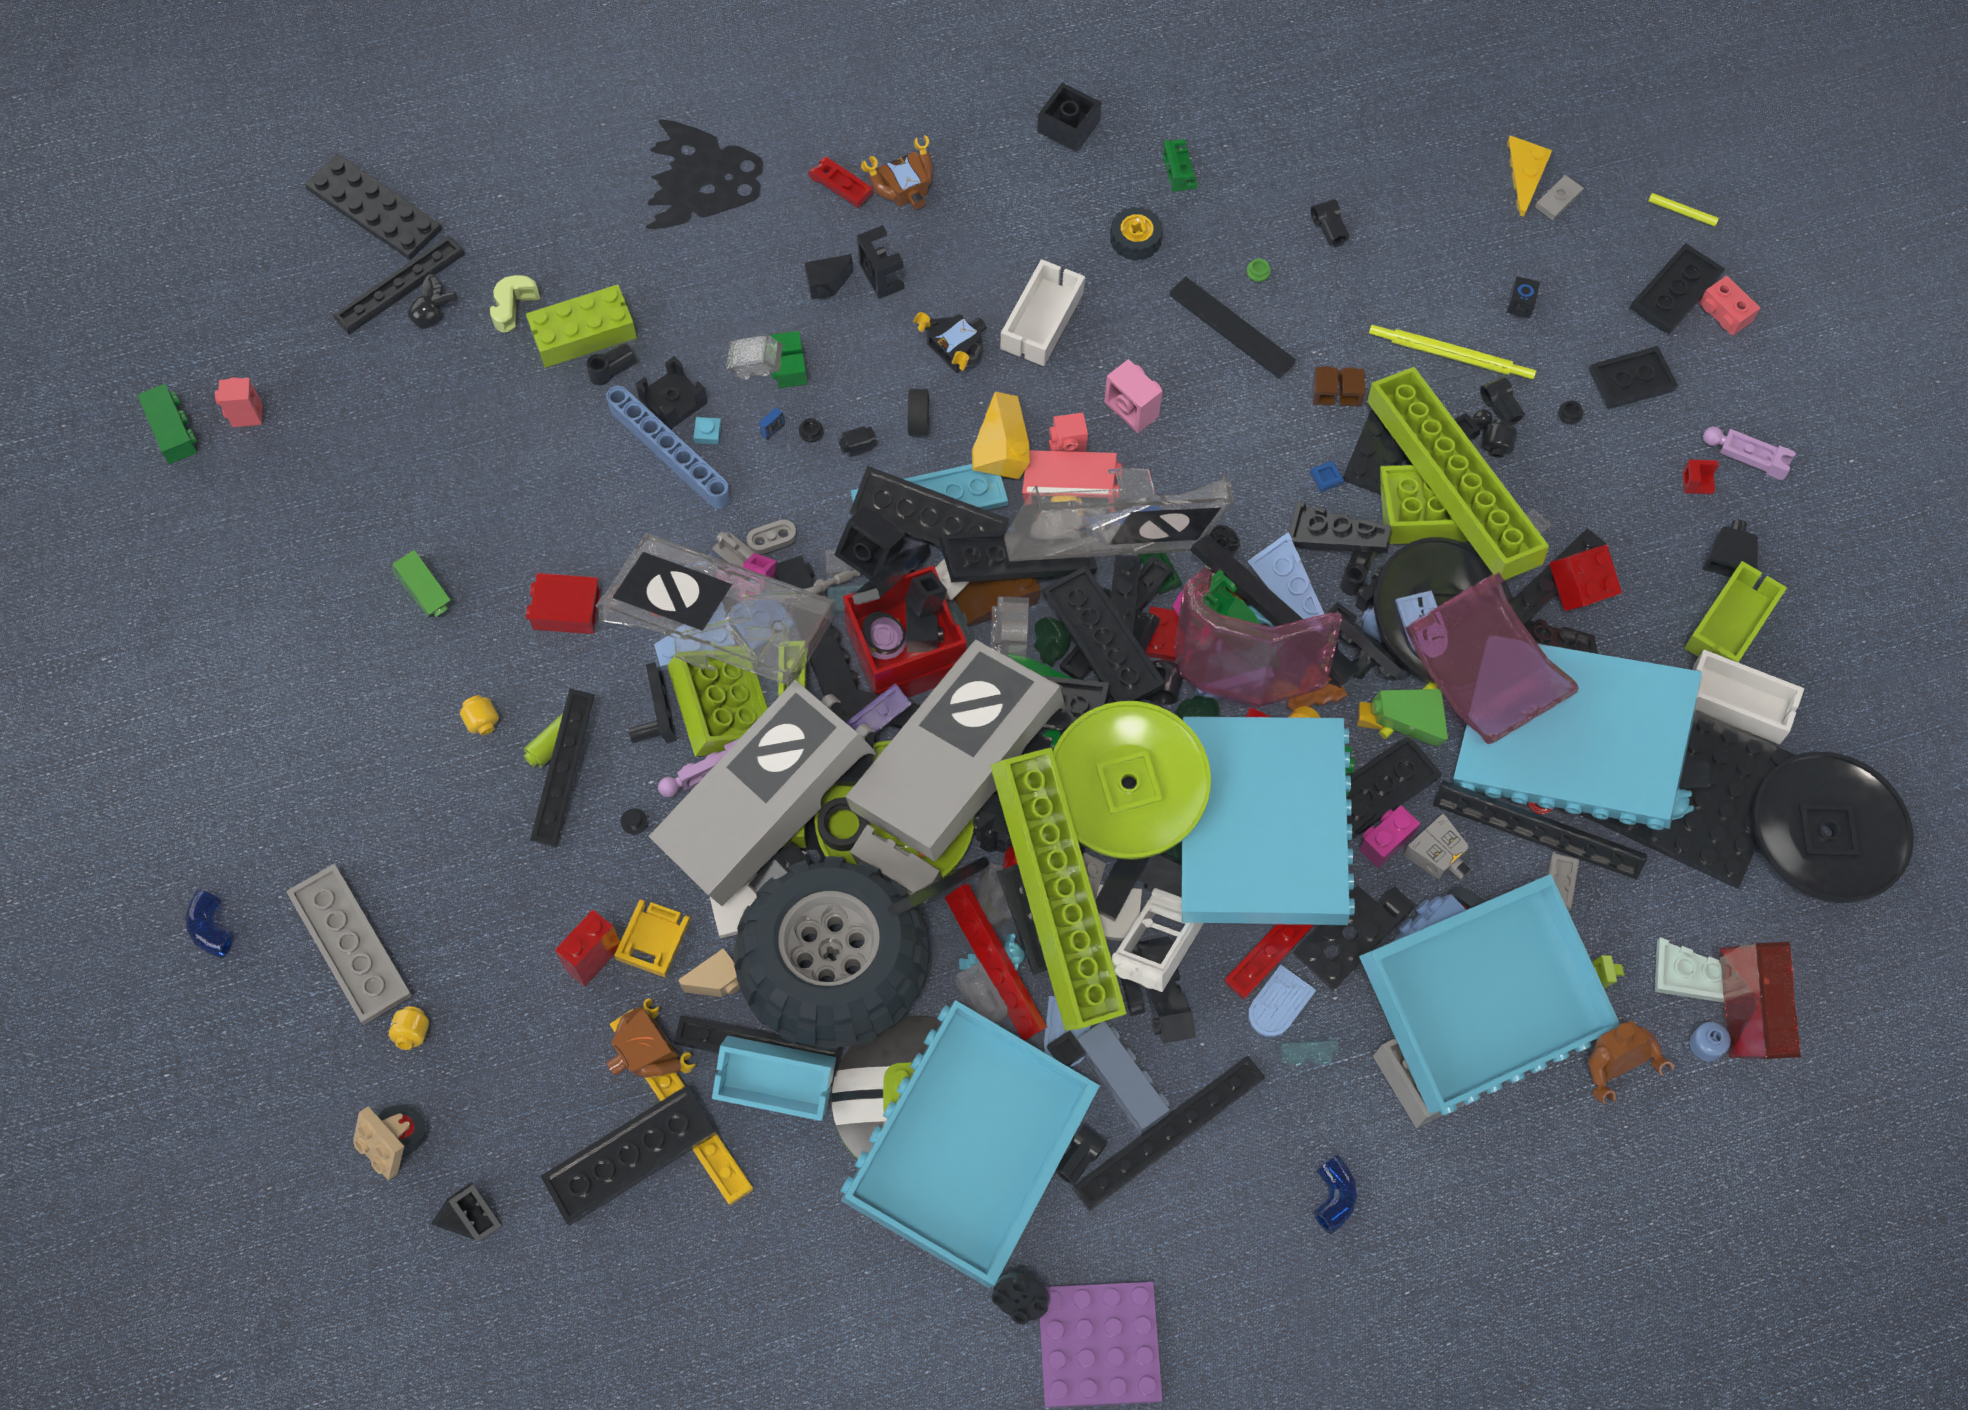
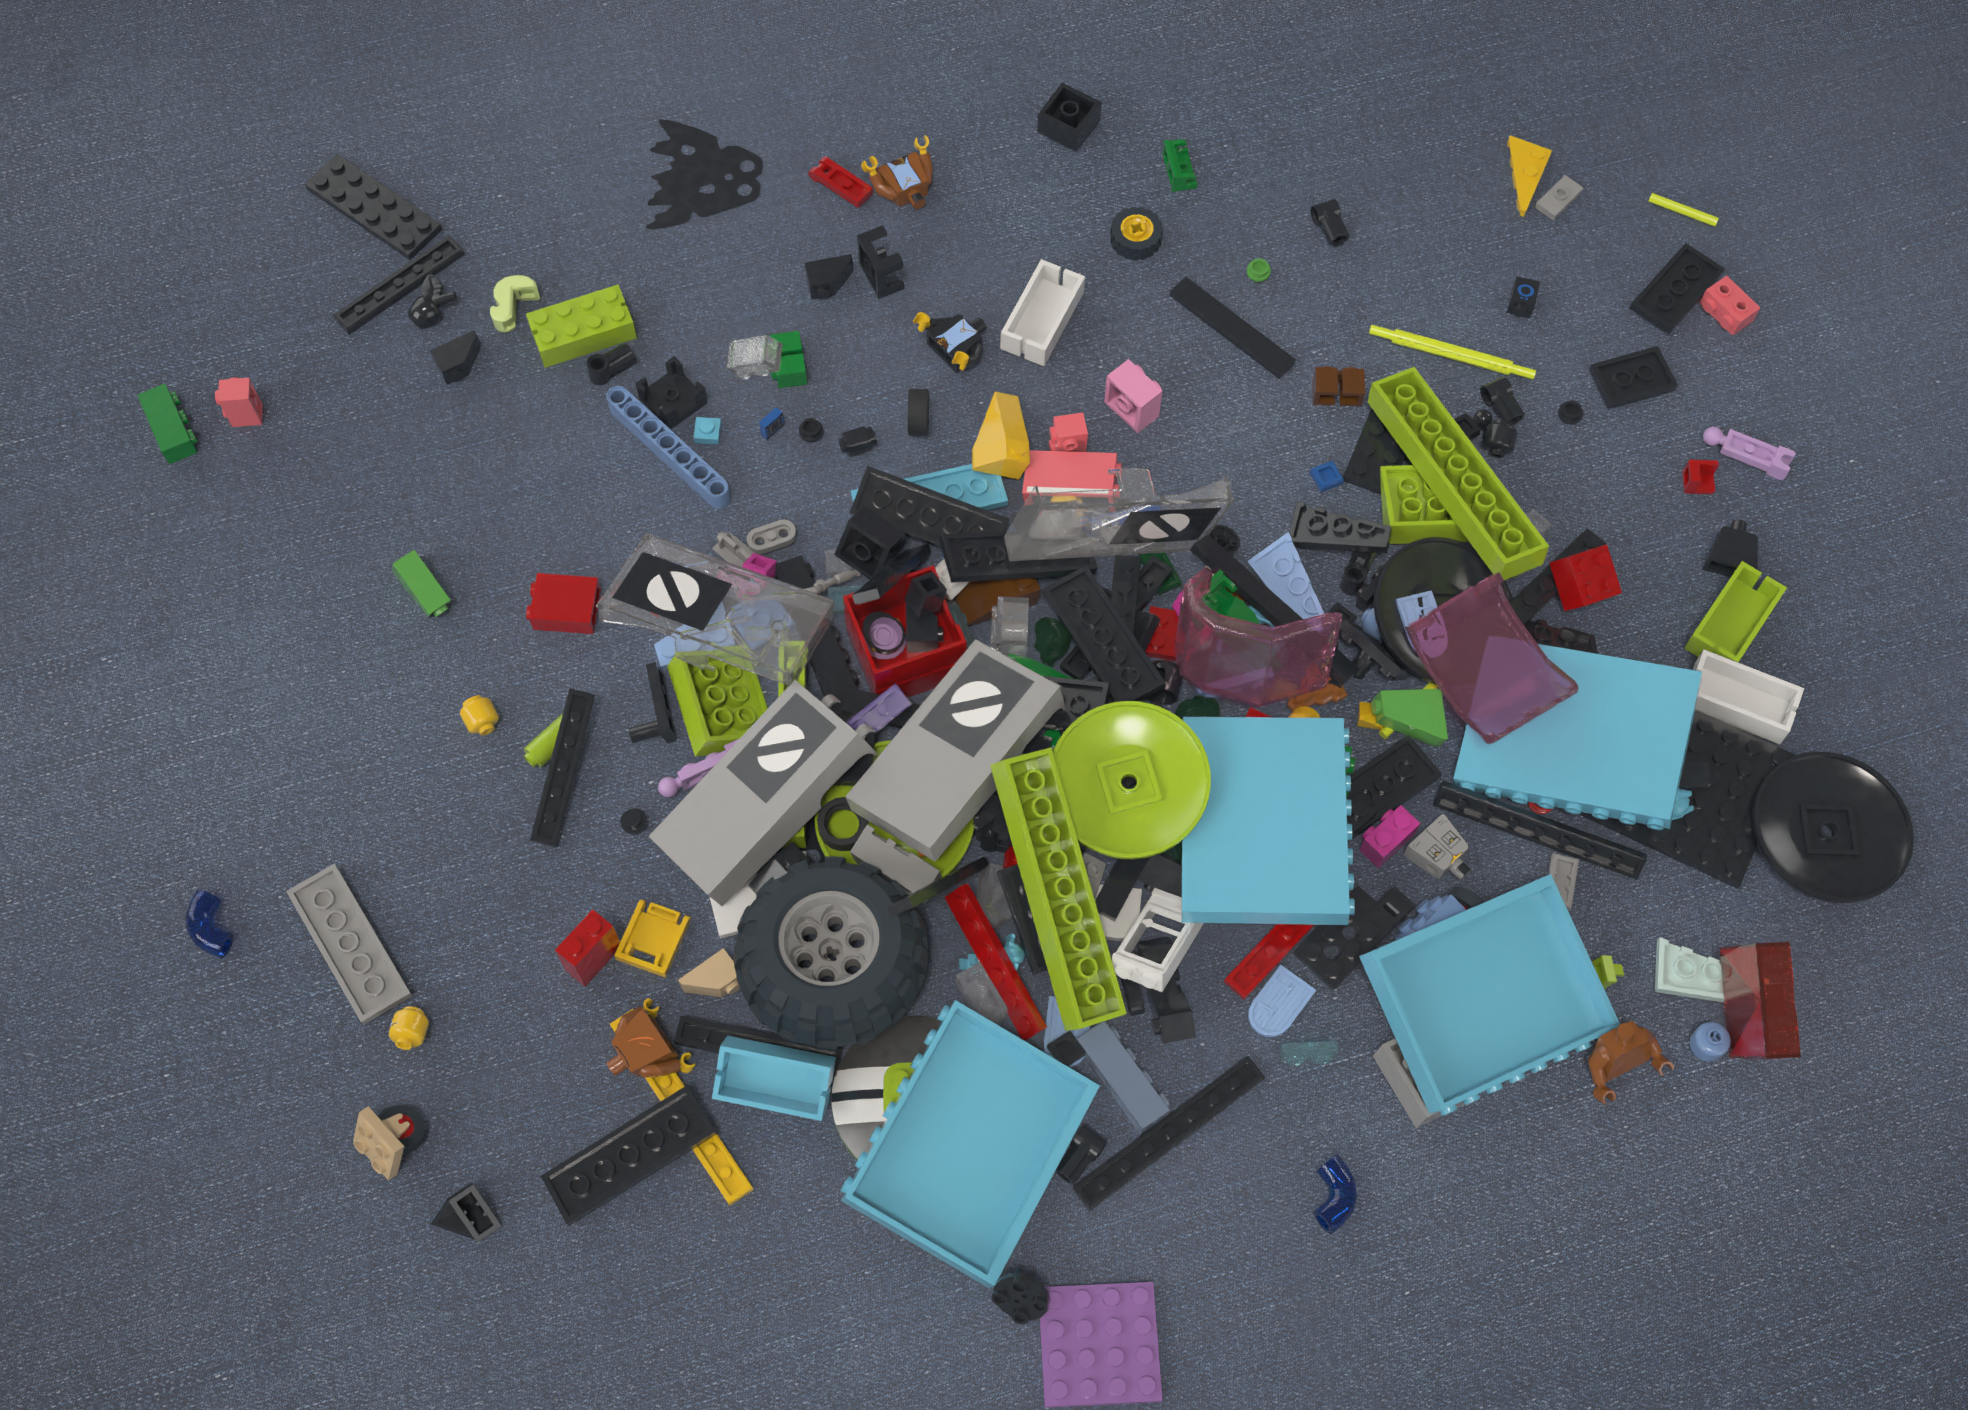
none -> black slope [430,330,481,385]

